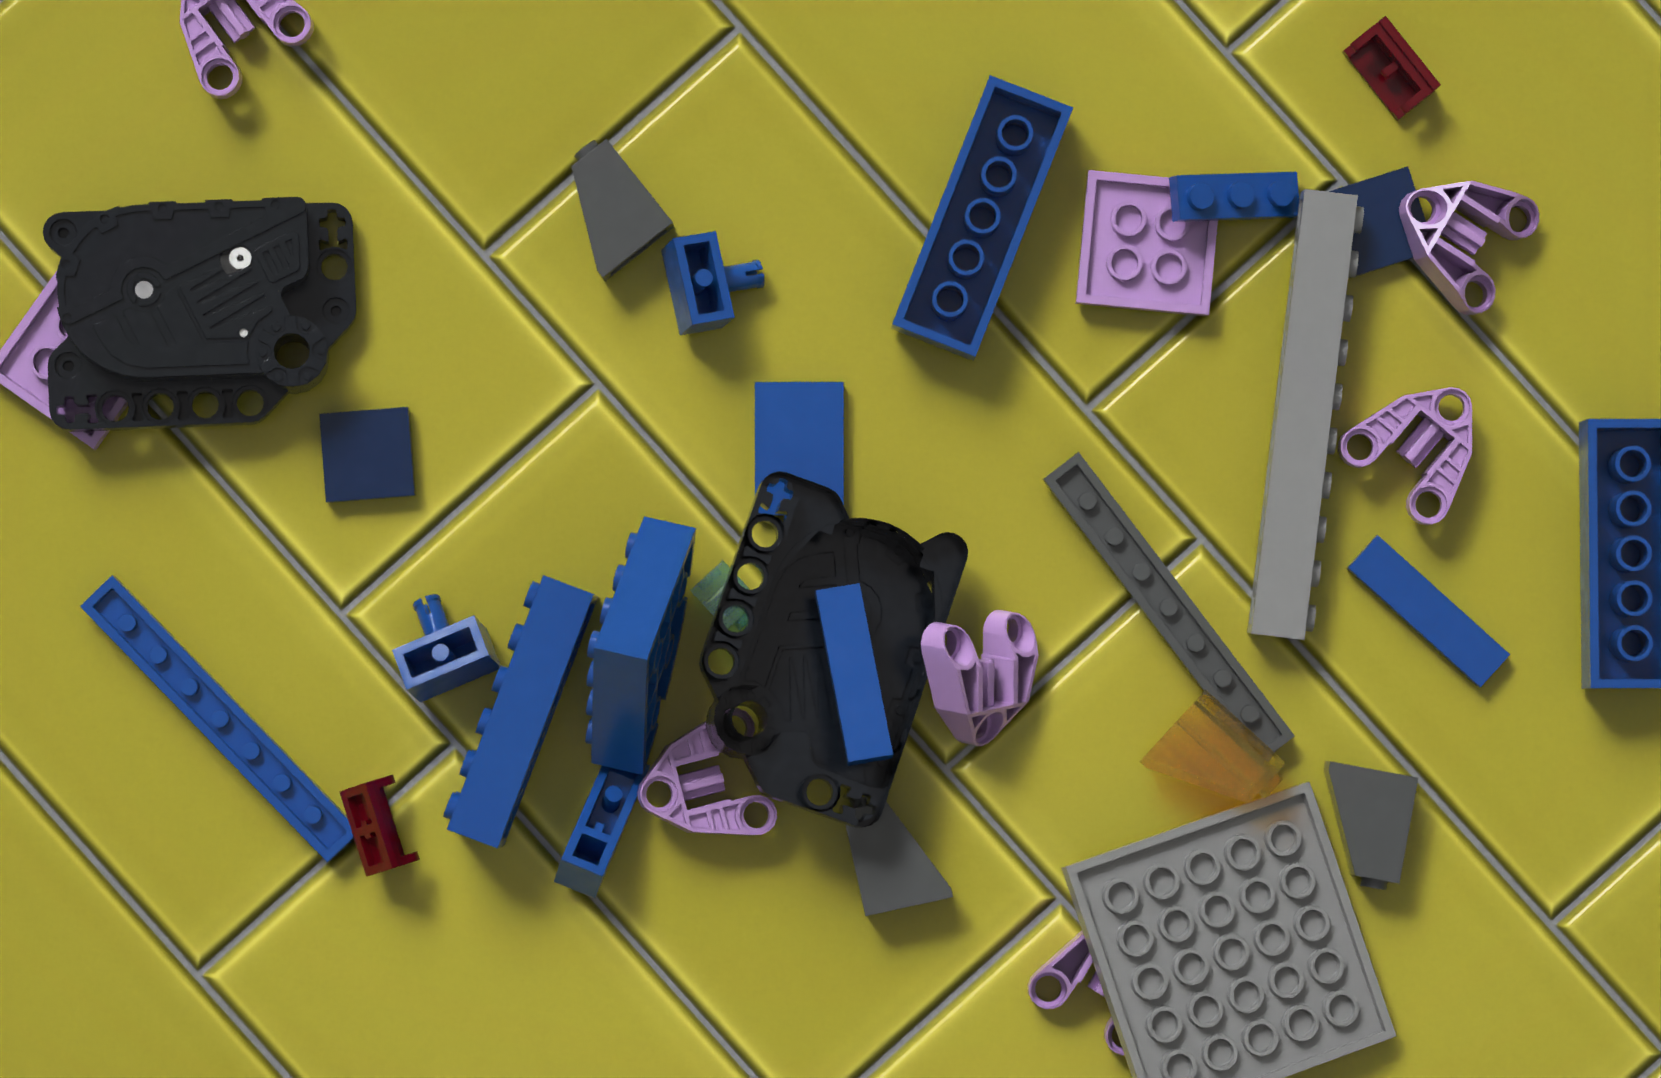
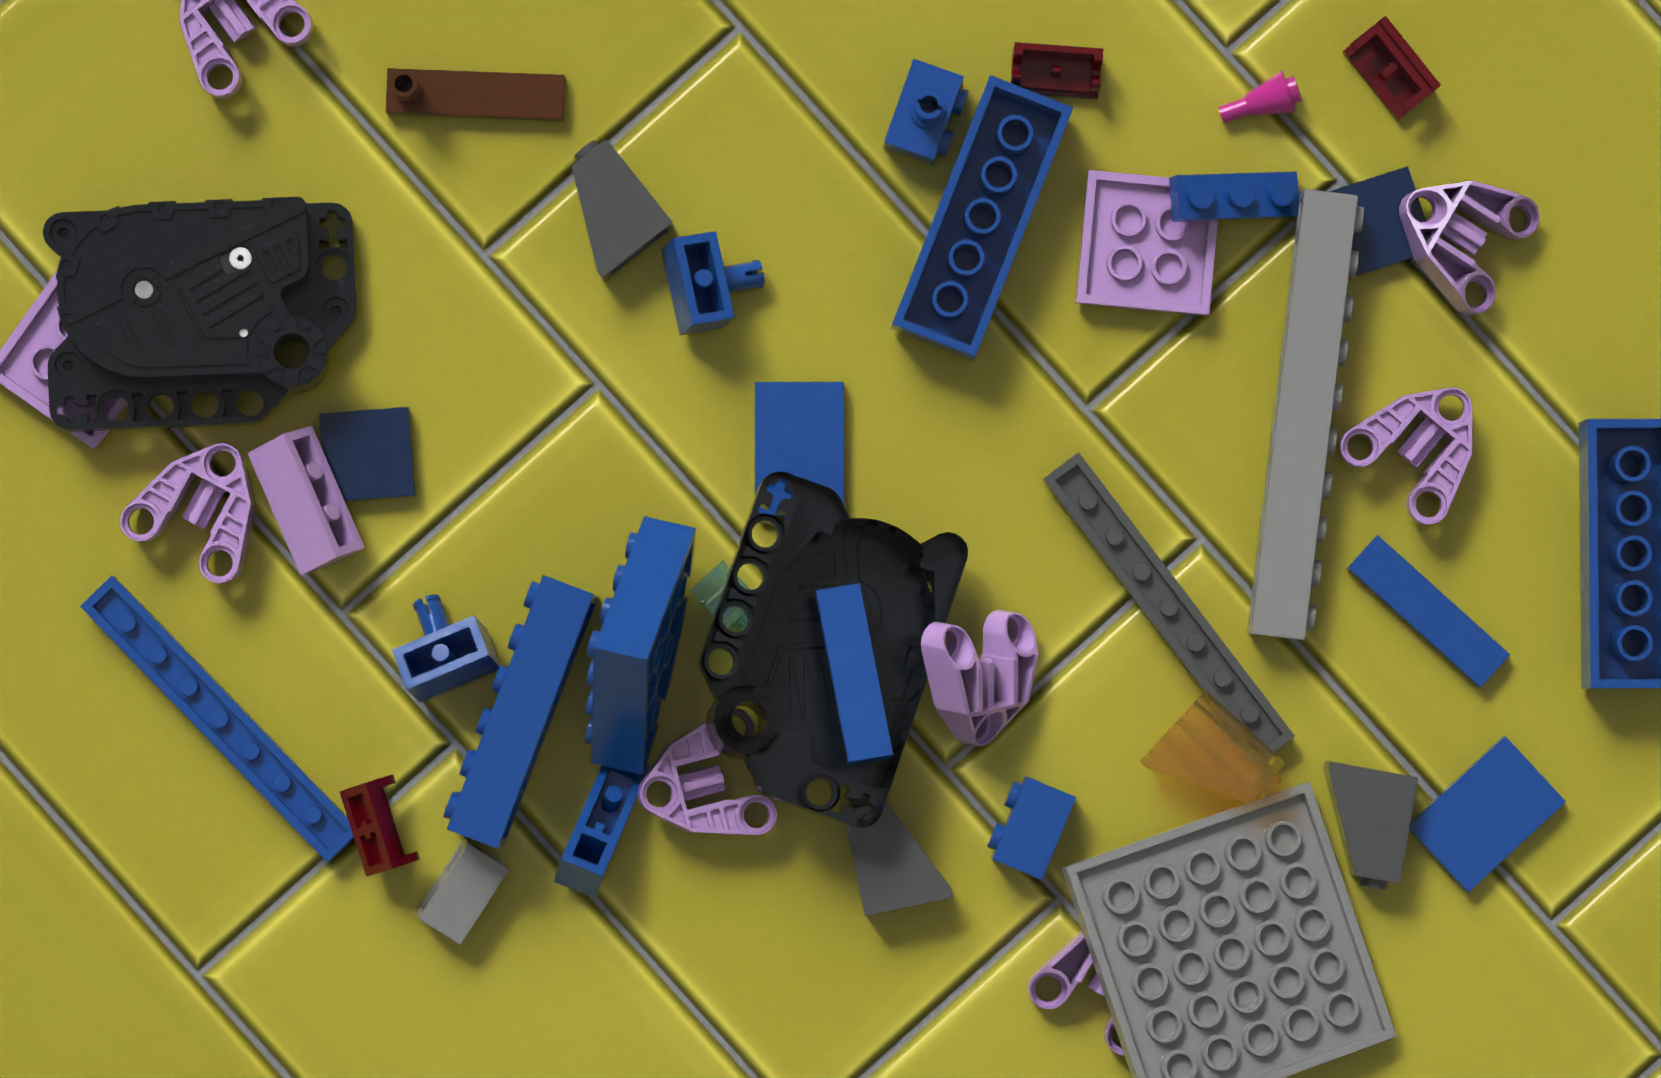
none -> lavender connector [120,443,256,584]
none -> lavender brick [248,426,365,575]
none -> reddish brown piece [386,68,566,121]
none -> light grey hinge [416,837,509,945]
none -> blue brick [883,59,969,165]
none -> blue piece [987,776,1076,880]
none -> dark red hinge [1010,42,1104,100]
none -> dark pink cone [1218,70,1302,123]
none -> blue tile [1409,736,1566,892]

